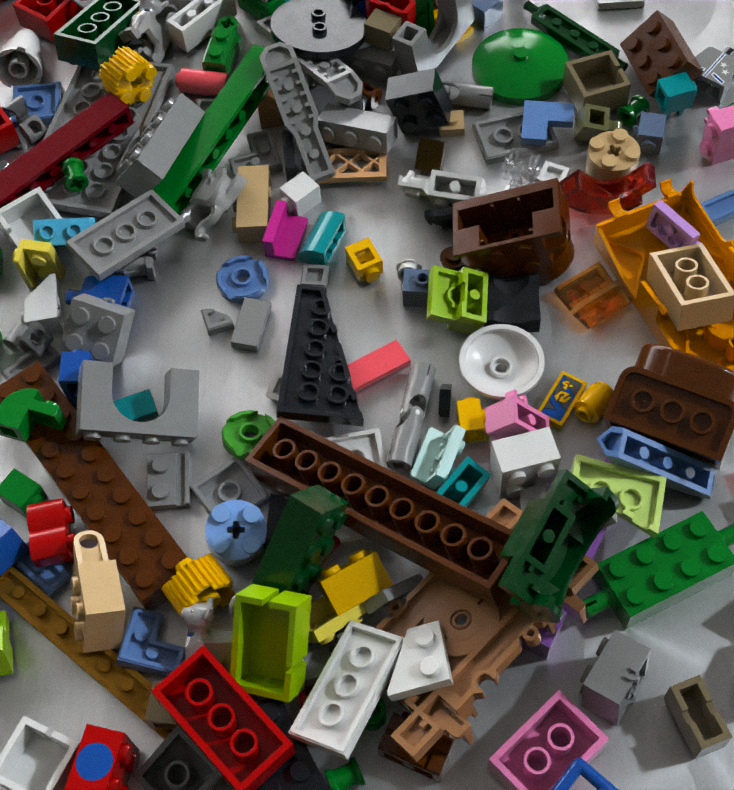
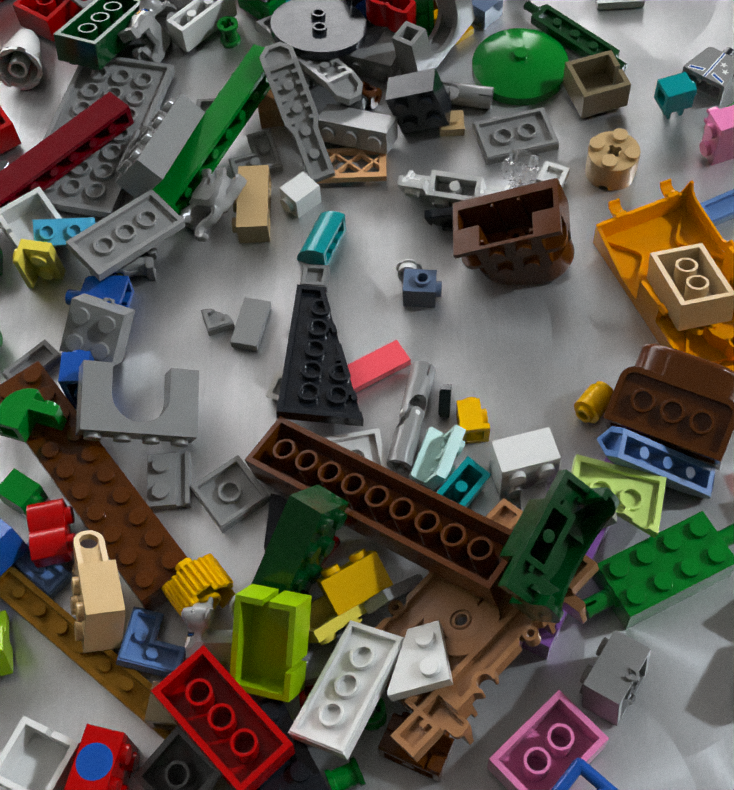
leg [2,95,47,144] -> none
dark grey leg [3,321,54,358] -> none
medium blue tile [11,81,63,128] -> none
white slope [20,273,64,336] -> none
green bush [61,158,89,192] -> none
yellow brick [98,46,157,105] -> none
teal tile [114,389,159,422] -> none
coral brick [175,68,231,97] -> none
green brick [202,27,240,75] -> none
light blue brick [205,500,267,566] -> none
medium blue tile [216,255,269,304] -> none
bright green tile [221,410,275,460] -> none
dark pink panel [262,200,308,261] -> none
black tile [282,130,297,182] -> none
yellow brick [345,237,383,283] -> none
dark tan brick [364,8,402,51] -> none
dark brown brick [414,138,448,176] -> none
lime brick [426,265,489,335] -> none
reddish brown plate [440,246,464,271] -> none
white dish [459,324,545,400] -> none
black brick [484,274,541,332] -> none
bright pink brick [485,389,550,440] -> none
medium blue tile [521,100,574,146] -> none
tile [538,371,588,431] -> none
clear orange slope [554,261,633,329] -> none
clear red arch [560,162,656,214] -> none
olive brick [573,103,622,142] -> none
green bush [616,95,650,127] -> none
reddish brown brick [620,10,704,98] -> none
sand blue brick [631,111,667,155] -> none
lavender bracket [645,200,700,249] -> none
dark tan brick [664,675,732,759] -> none

